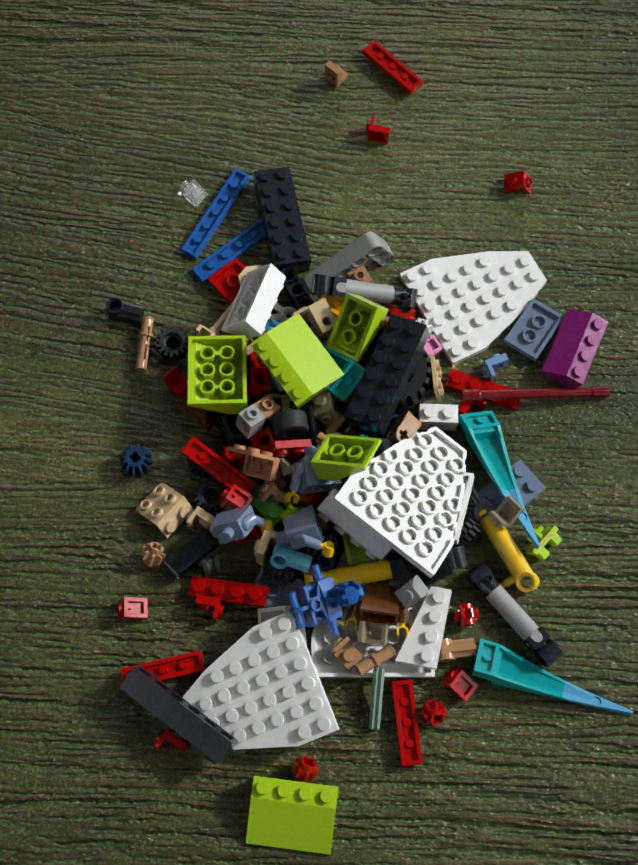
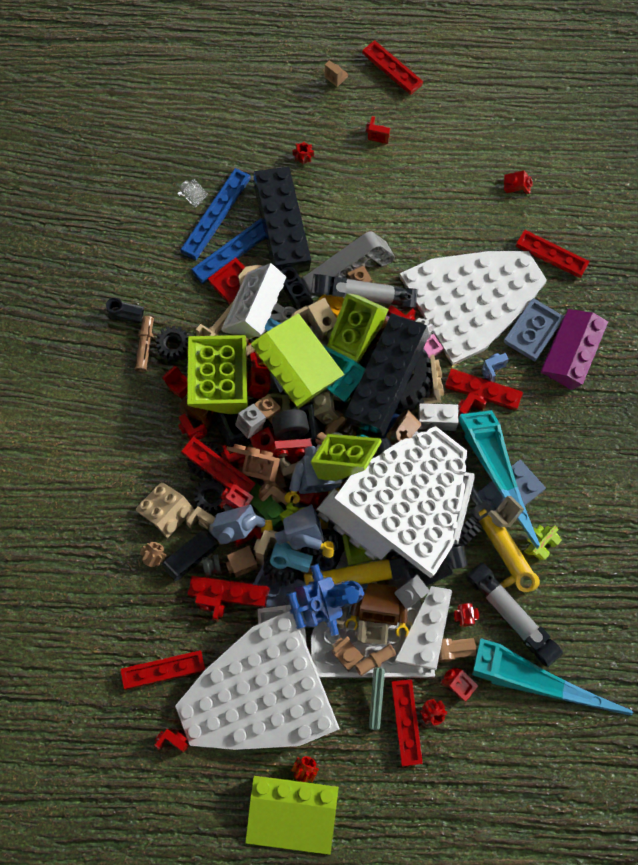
bracket [115,597,148,621] -> none
dark blue gear [119,443,153,477] -> none
black brick [119,665,238,764] -> none
dark red piece [460,386,610,401] -> none
none -> red bracket [178,414,207,440]
none -> medium nougat brick [226,546,258,578]
none -> red gear [292,141,314,165]
none -> red plate [516,230,590,279]

